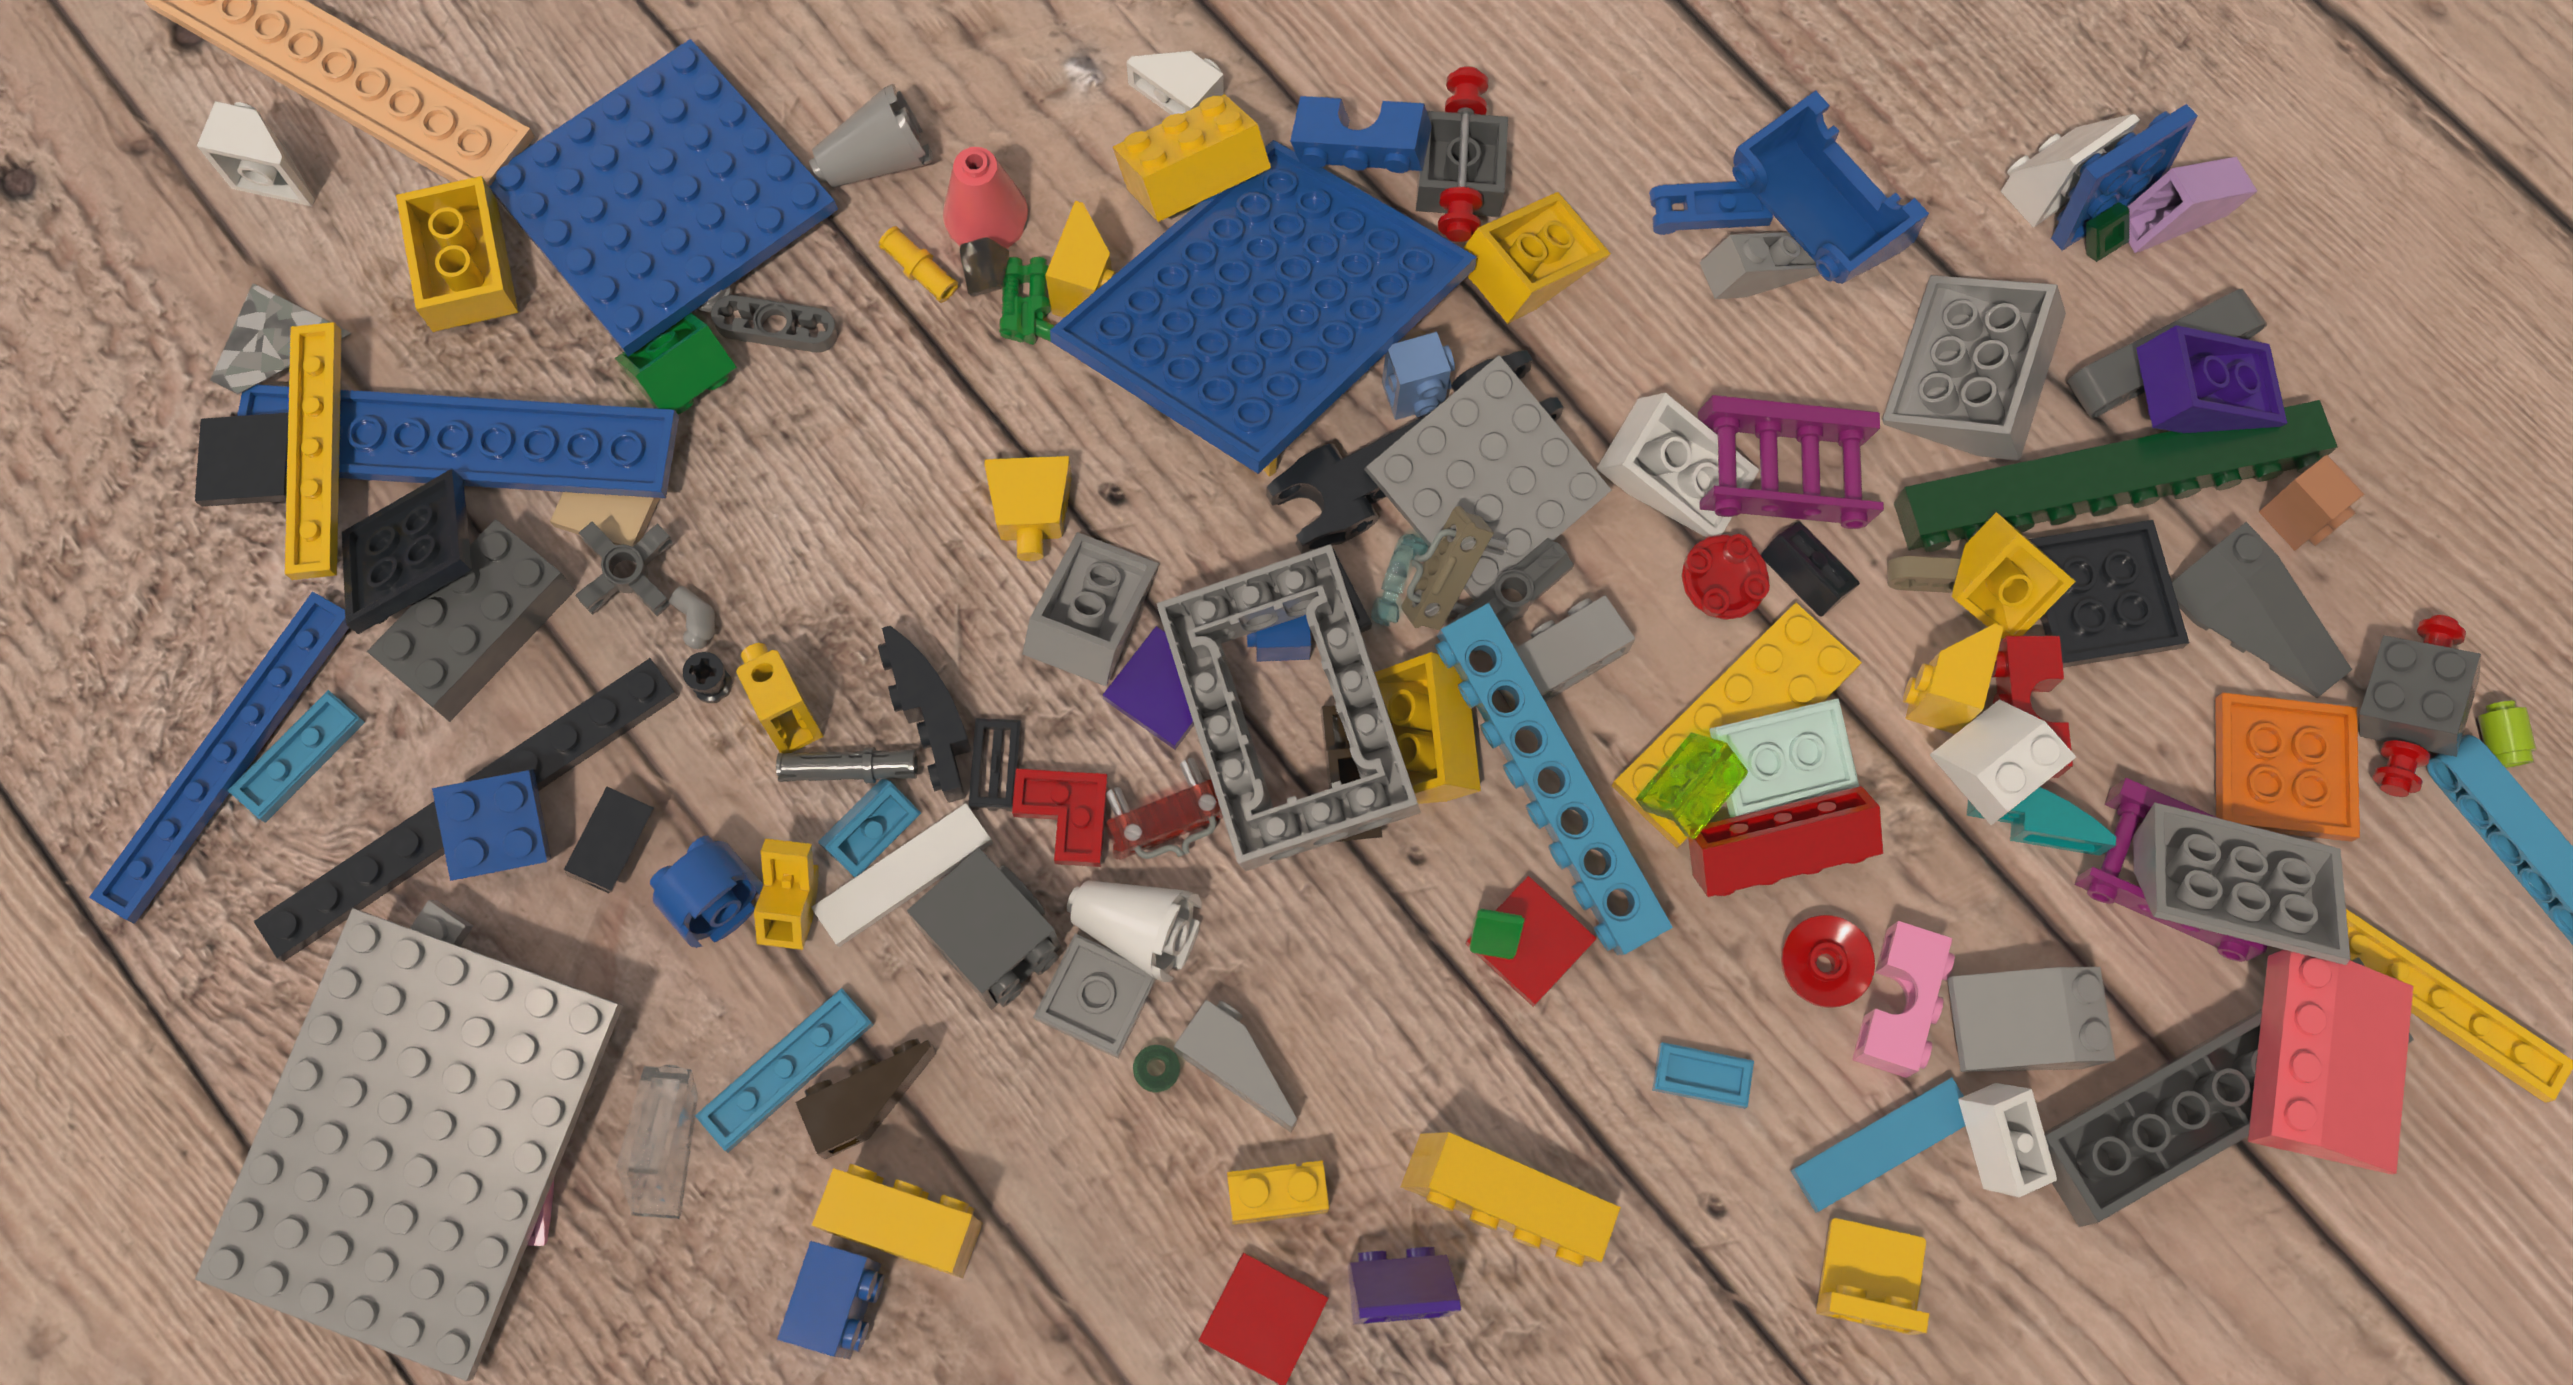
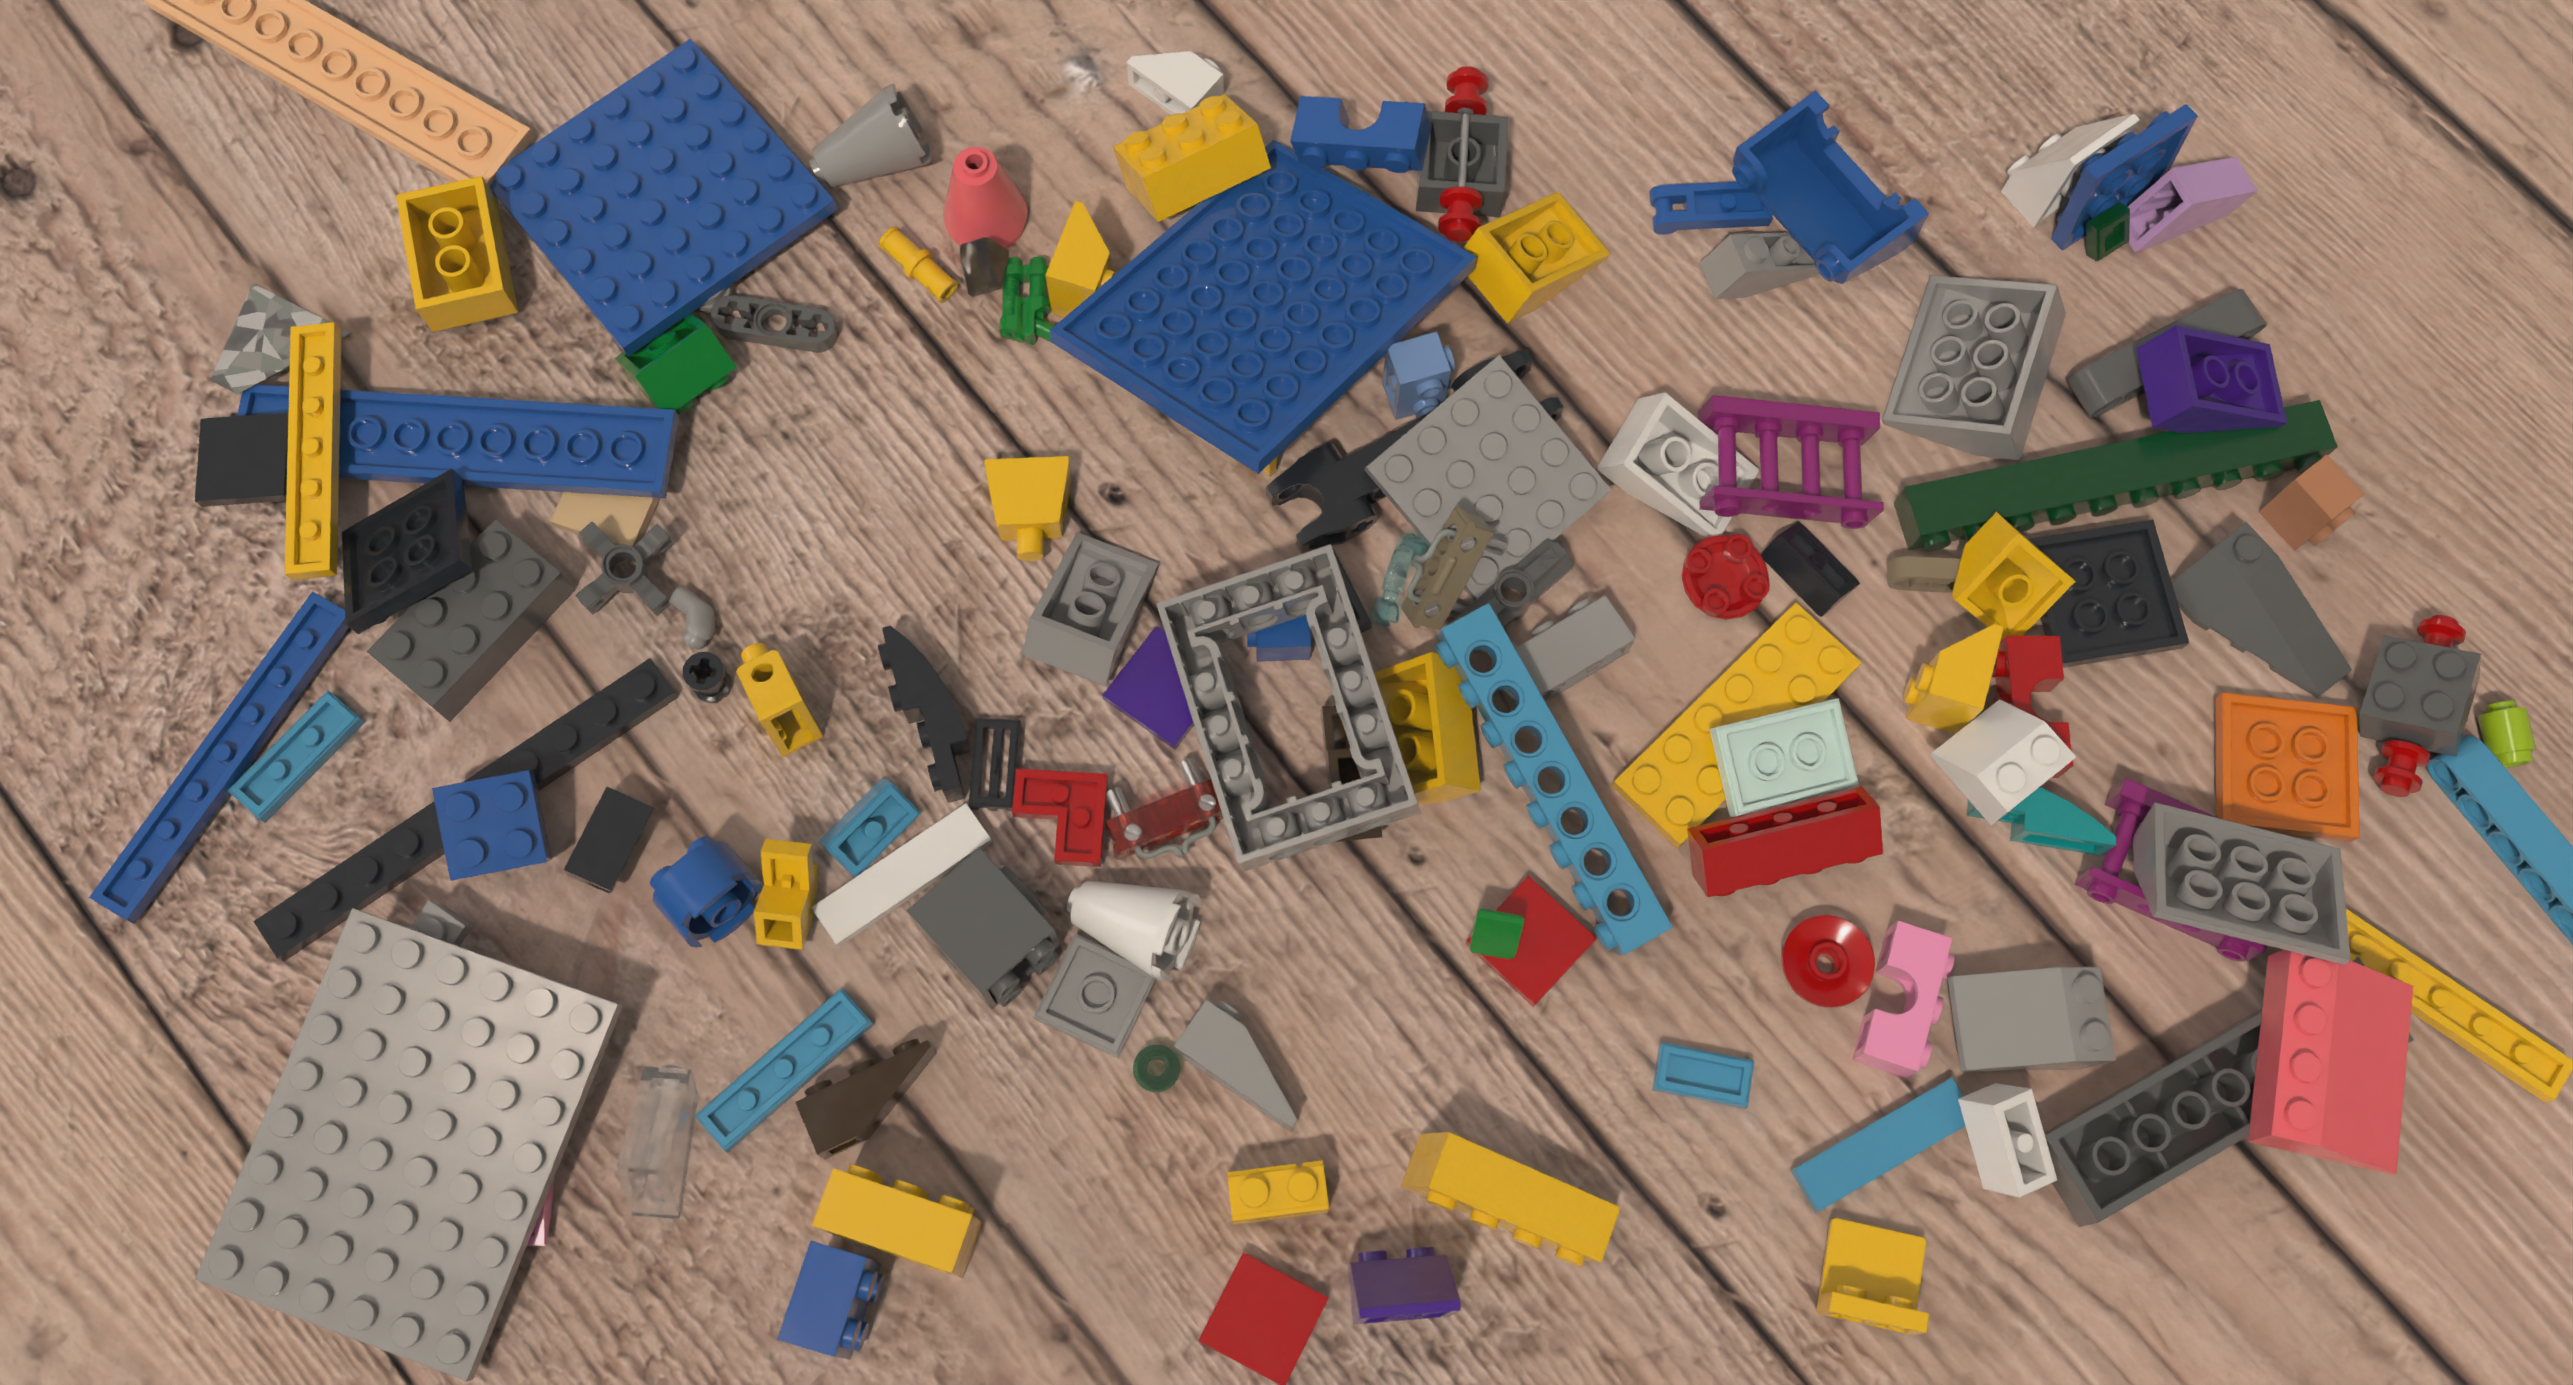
white slope [197,101,315,207] -> none
dark grey pin [776,747,918,784] -> none
clear neon green bracket [1635,732,1748,839] -> none

